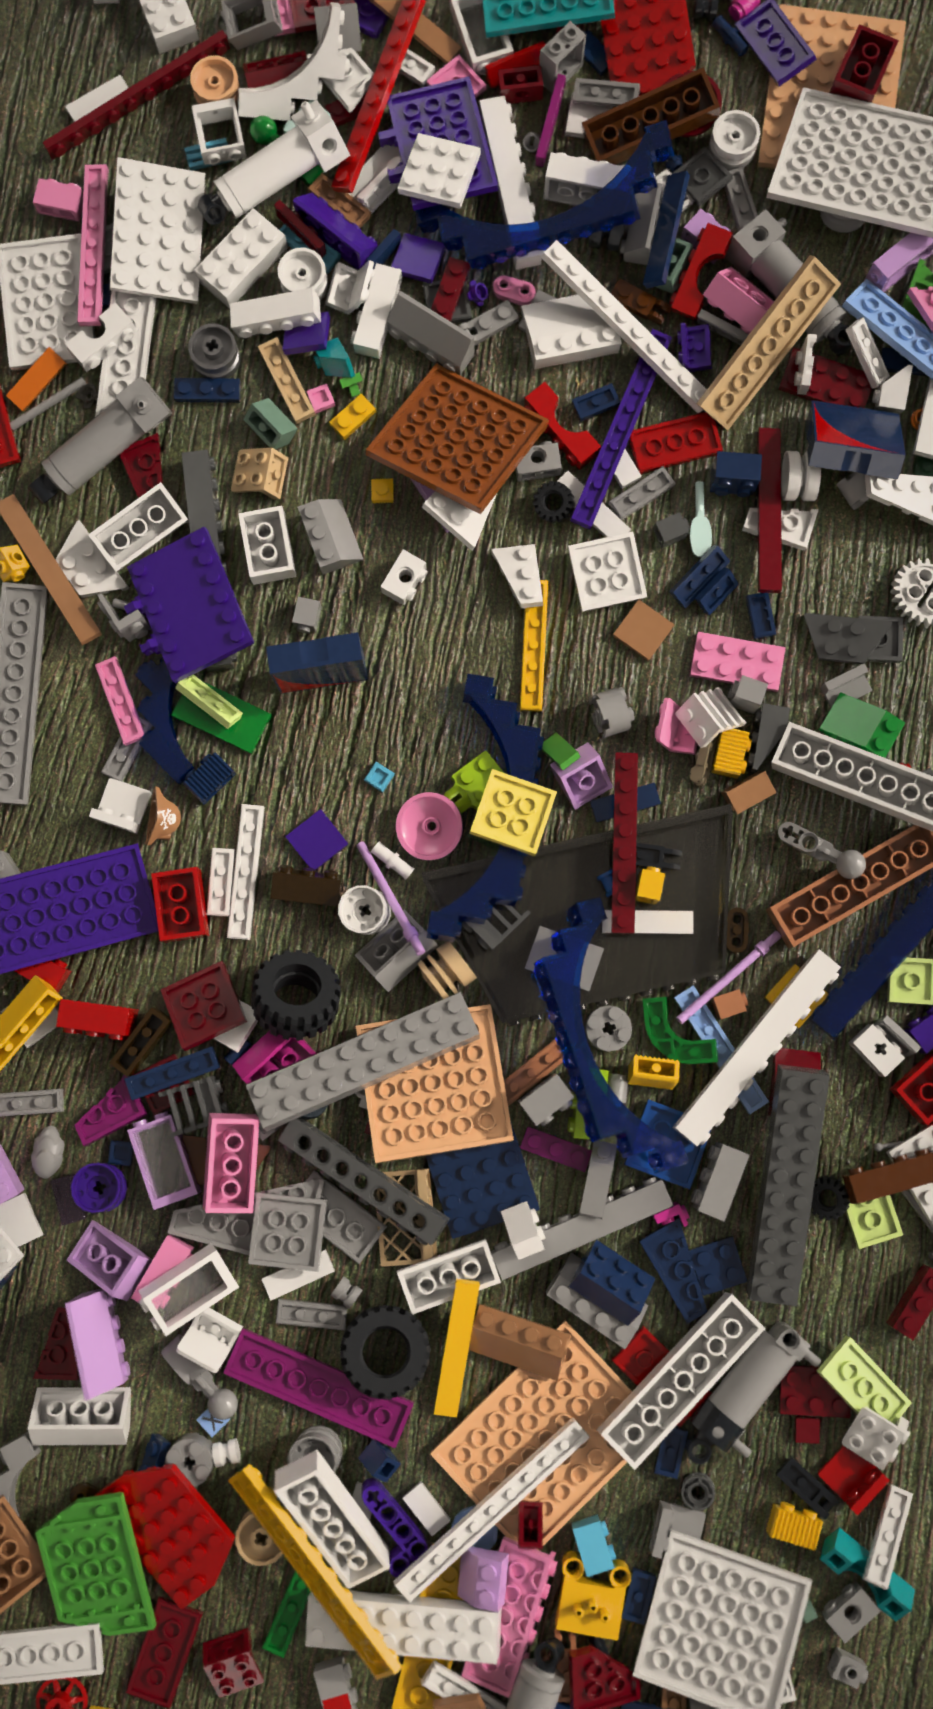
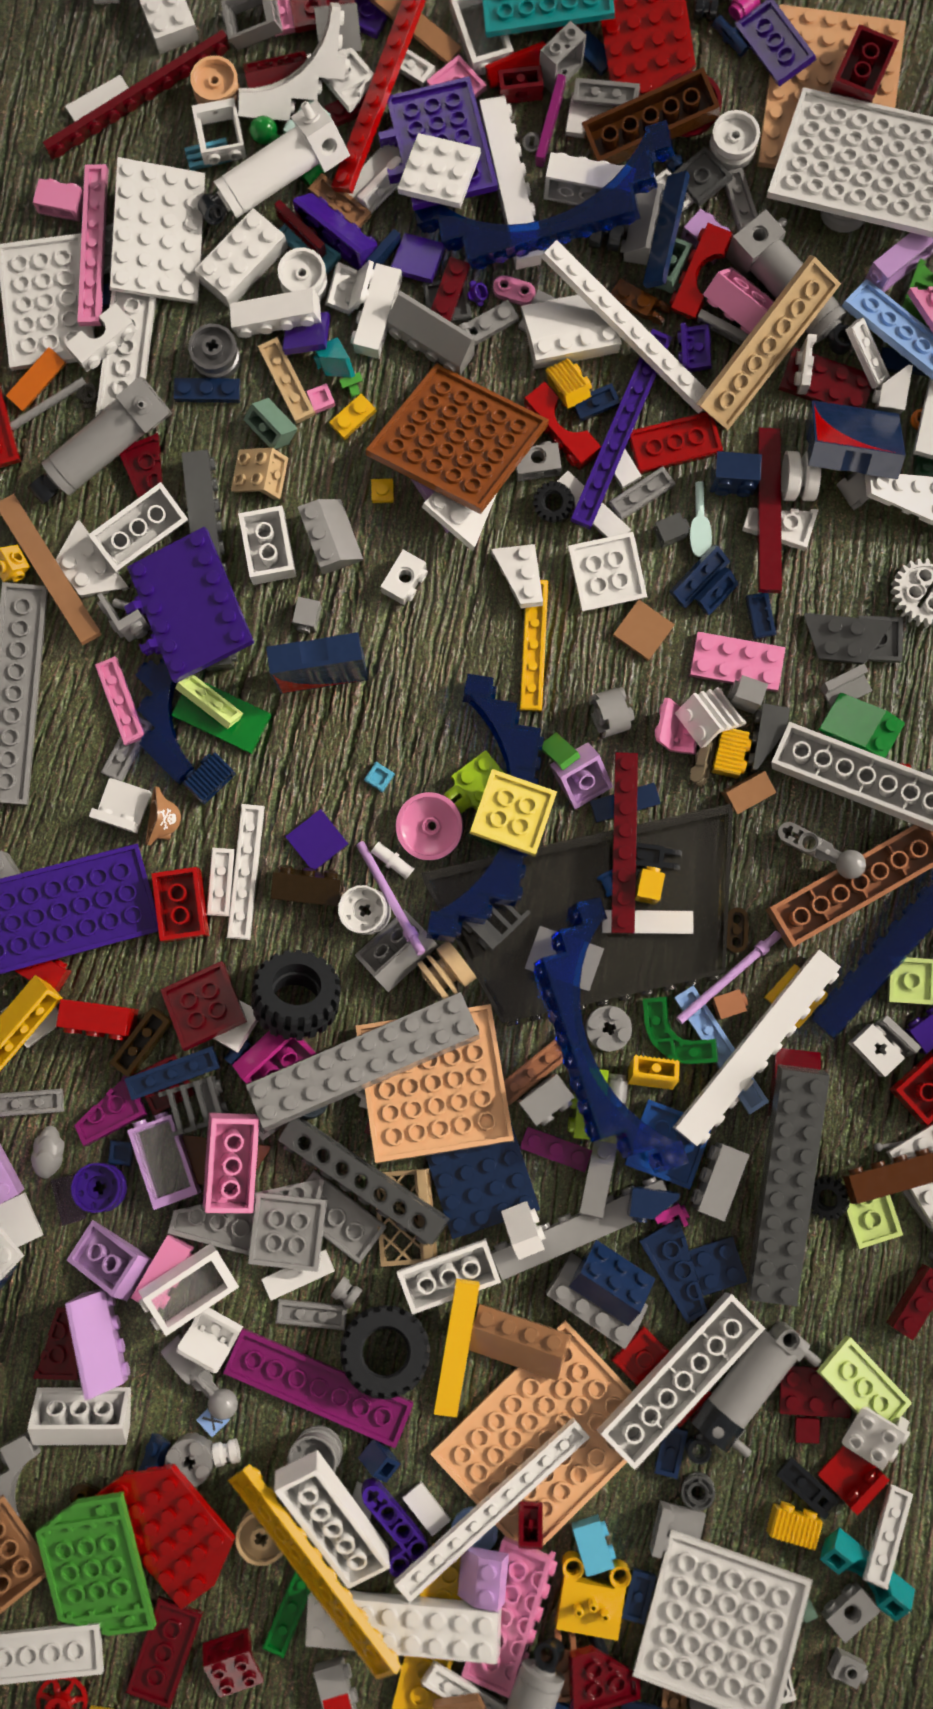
none -> yellow brick [545,358,592,409]
none -> dark blue slope [628,1186,680,1223]

